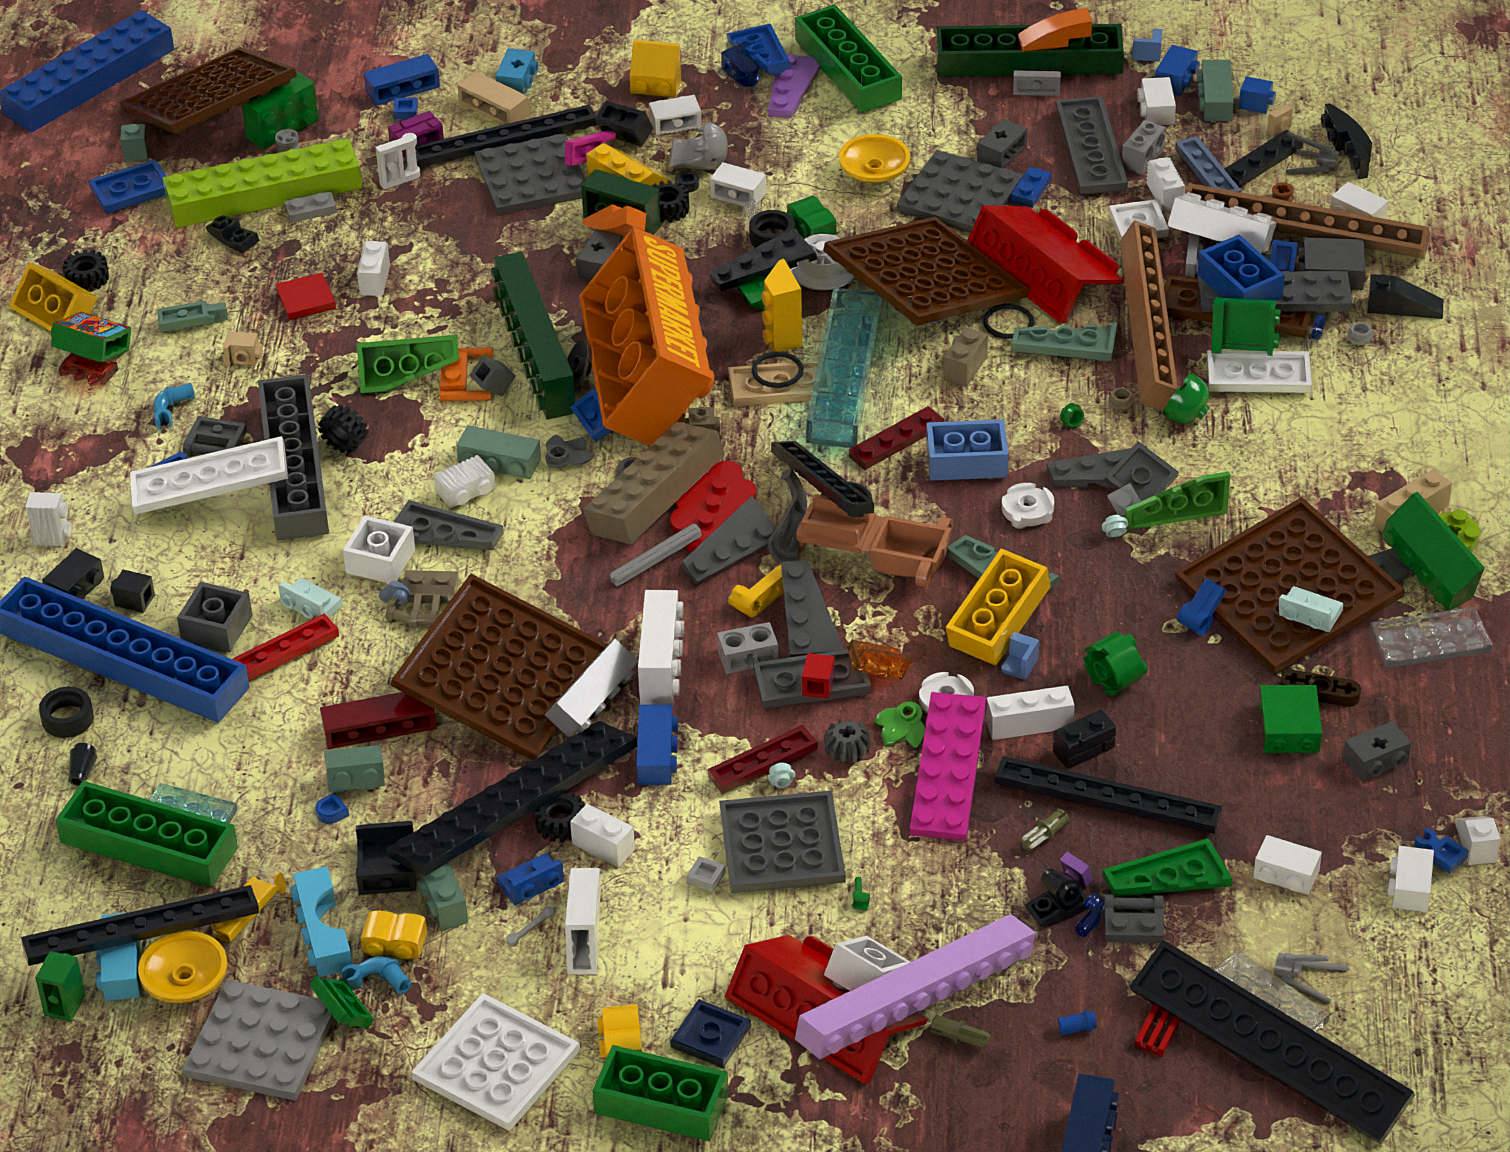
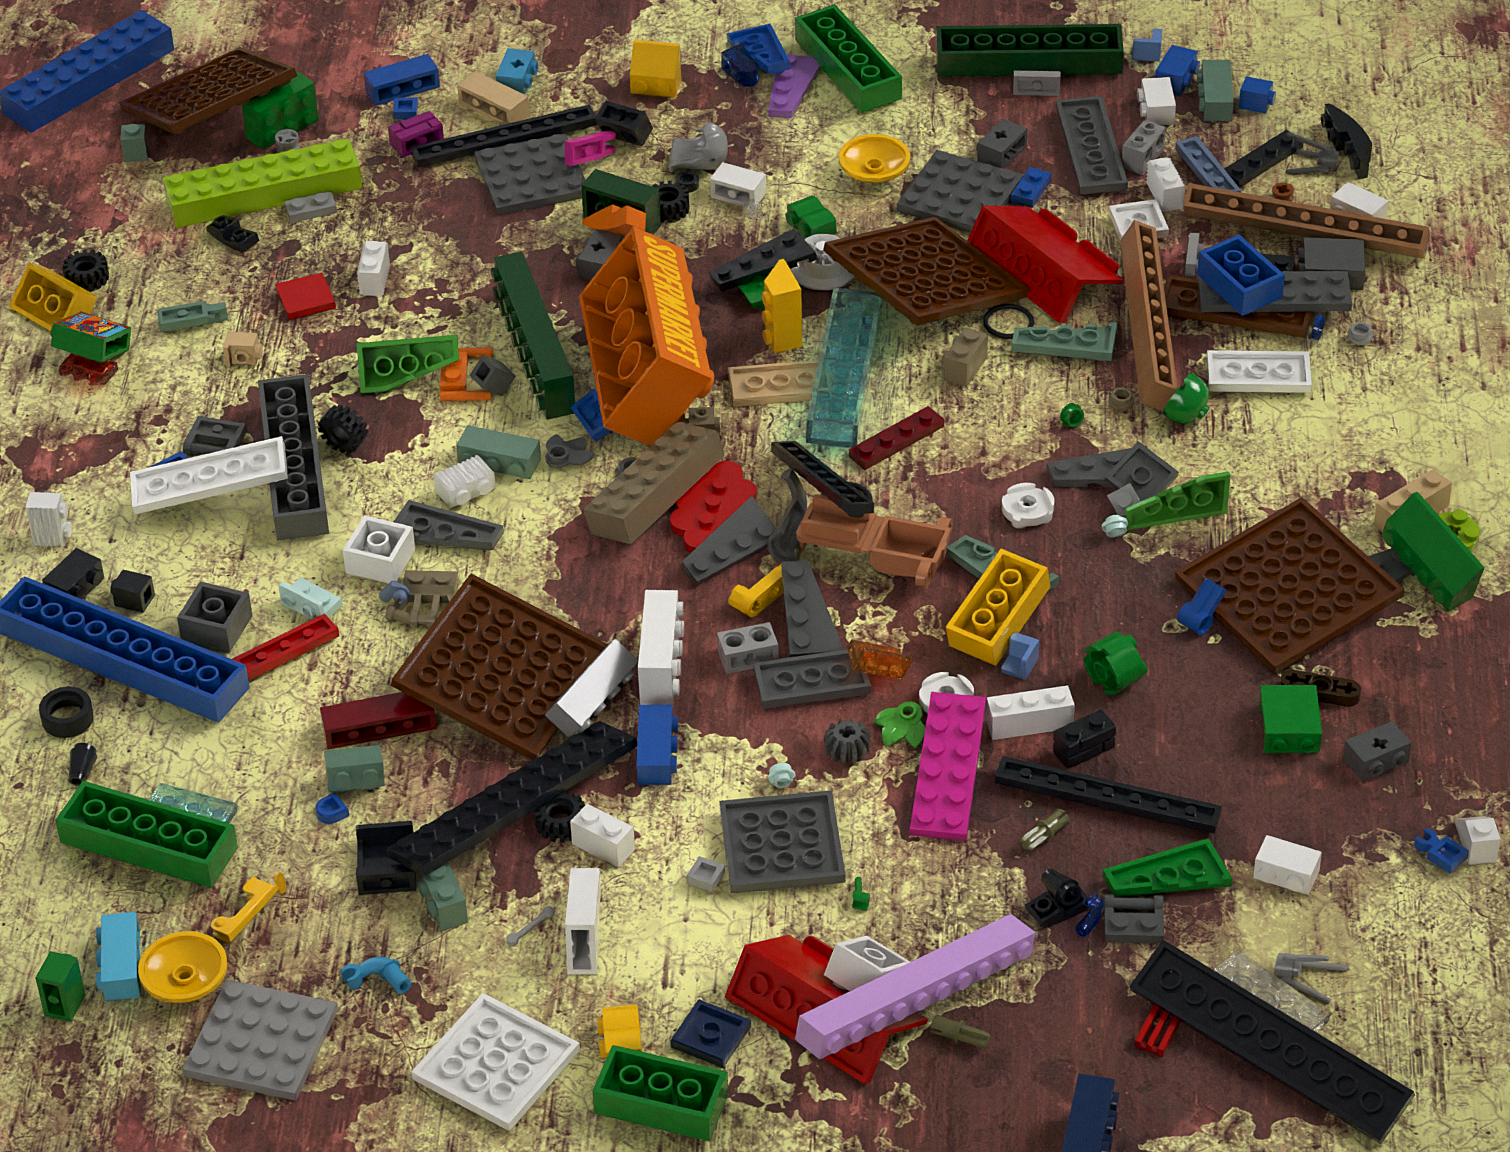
black plate [21,885,259,966] -> none
blue plate [88,159,166,214] -> none
dark azure piece [153,383,195,431] -> none
medium azure arch [290,866,352,977] -> none
green plate [309,976,374,1028] -> none
yellow brick [360,911,427,960] -> none
white plate [376,133,420,189] -> none
blue bracket [497,853,564,906] -> none
dark grey dish [567,340,592,389] -> none
yellow slope [586,143,671,186] -> none
light grey axle [609,523,702,587] -> none
white brick [649,95,702,136] -> none
dark red plate [708,725,818,794] -> none
black tyre [749,210,795,248] -> none
black piece [751,351,804,388] -> none
red brick [802,653,835,699] -> none
medium blue brick [926,419,1008,481] -> none
orange slope [1018,8,1092,51] -> none
blue pin [1058,1009,1097,1036] -> none
medium lavender plate [1060,852,1094,888] -> none
white brick [1167,192,1277,254] -> none
green panel [1211,297,1281,356] -> none
tan plate [1267,104,1293,137] -> none
blue plate [1270,240,1298,272] -> none
light aqua bracket [1279,586,1343,632] -> none
black slope [1367,274,1444,319] -> none
clear plate [1370,607,1493,668] -> none
white brick [1388,846,1434,912] -> none

